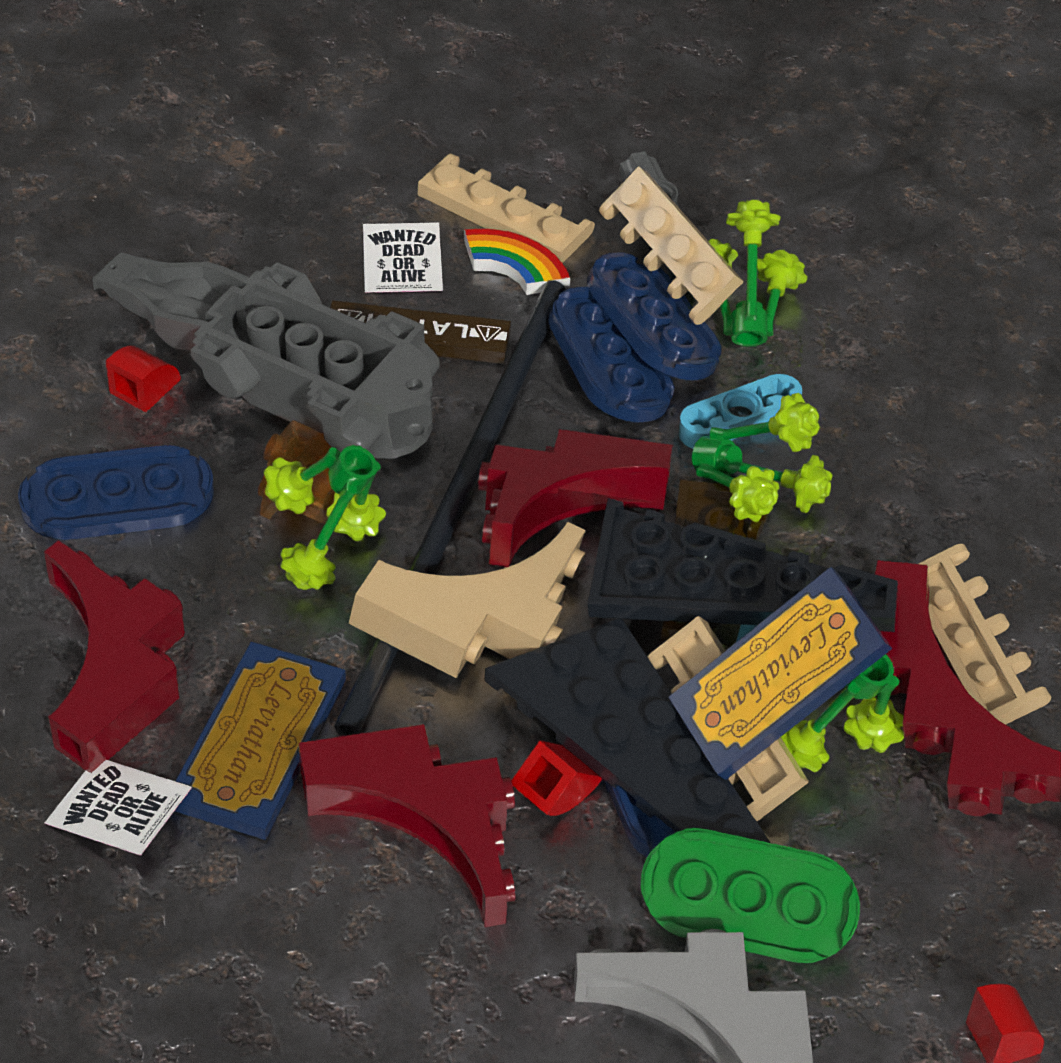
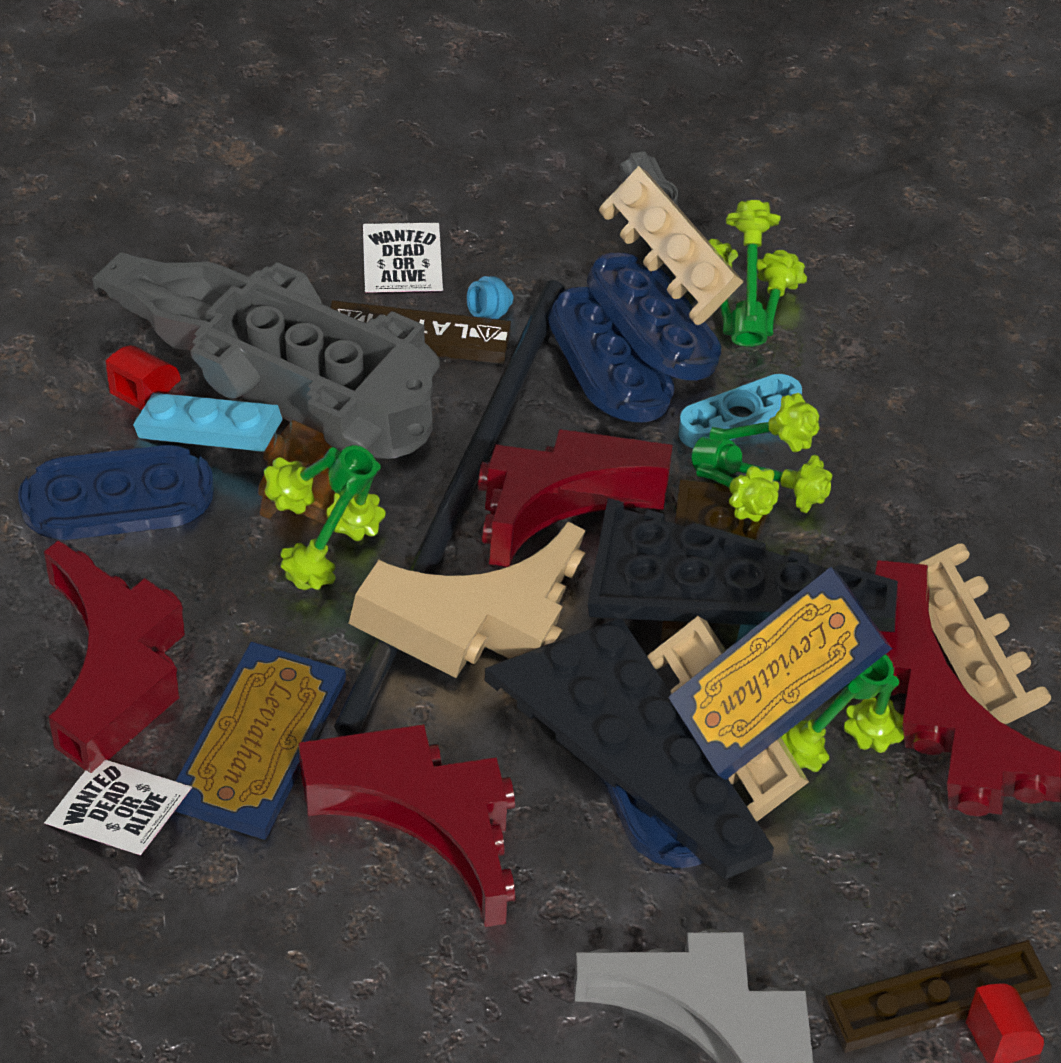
tan hinge [418,153,595,263] -> none
tile [464,229,570,295] -> none
red brick [511,740,603,816] -> none
green tile [641,828,860,963] -> none
none -> medium azure plate [133,393,283,452]
none -> dark azure plate [467,276,514,319]
none -> dark brown tile [823,940,1052,1053]

